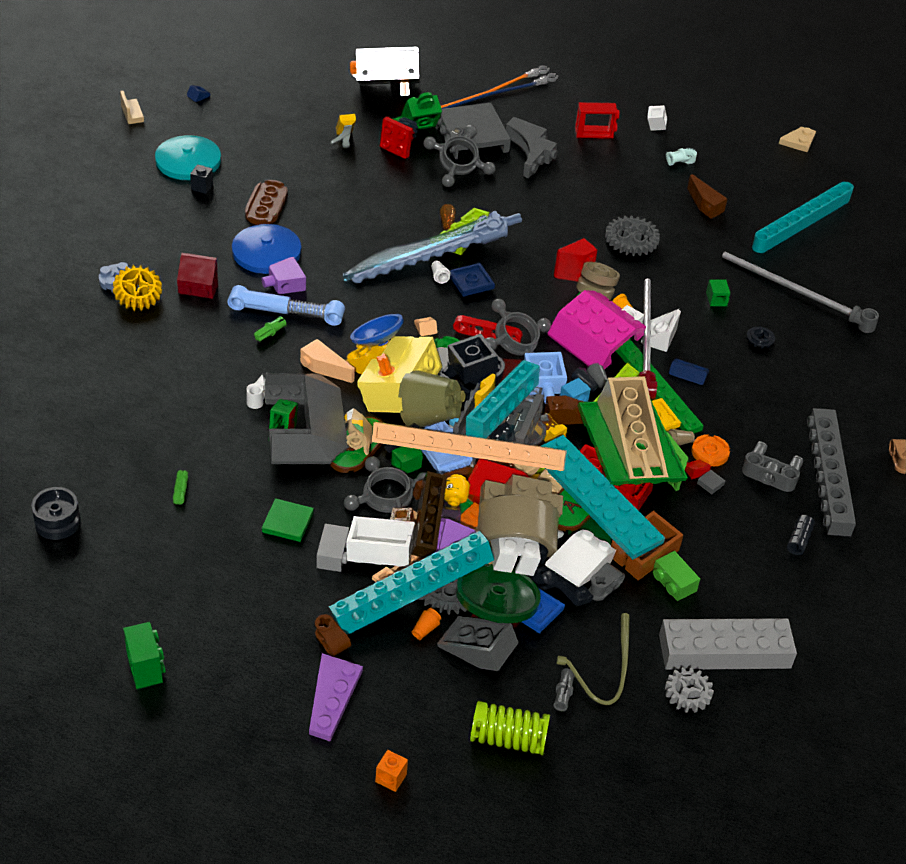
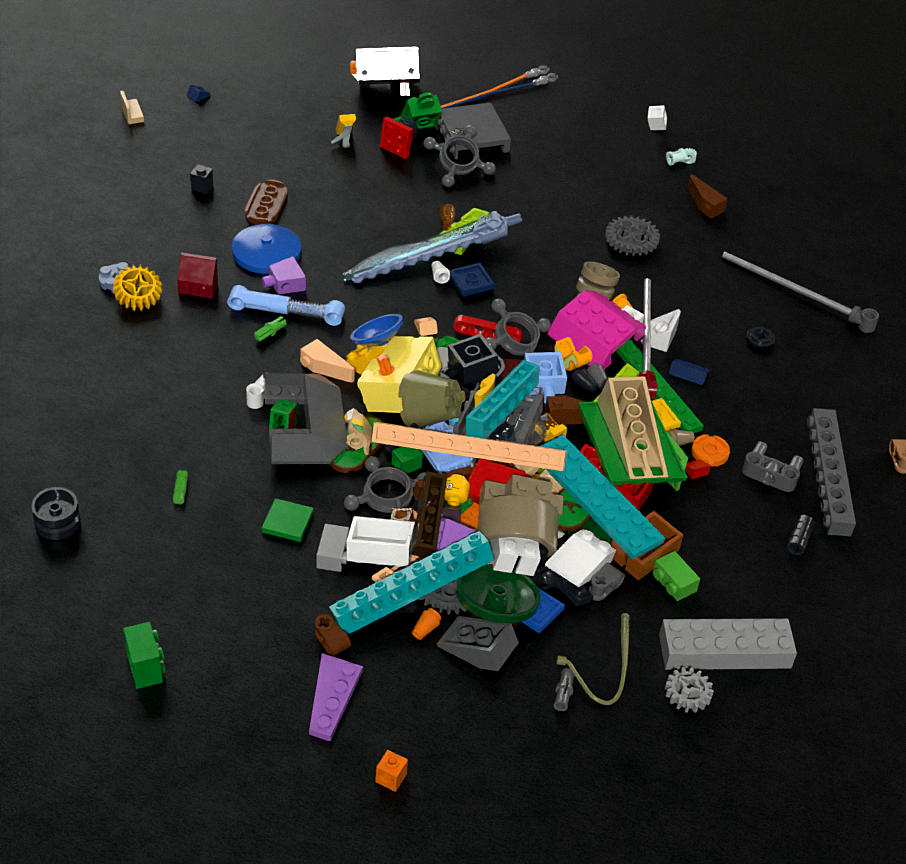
teal dish [155,135,221,180] -> none
lime piece [470,701,550,755] -> none
dark grey arch [506,117,558,178] -> none
red slope [554,238,598,281] -> none
dark azure brick [560,378,590,402] -> none
red window [575,102,620,138] -> none
dark grey tile [697,470,725,494] -> none
green brick [706,280,730,306] -> none
teal beam [752,182,854,253] -> none
tan wing [779,127,816,152] -> none
none -> light orange animal [554,337,593,371]

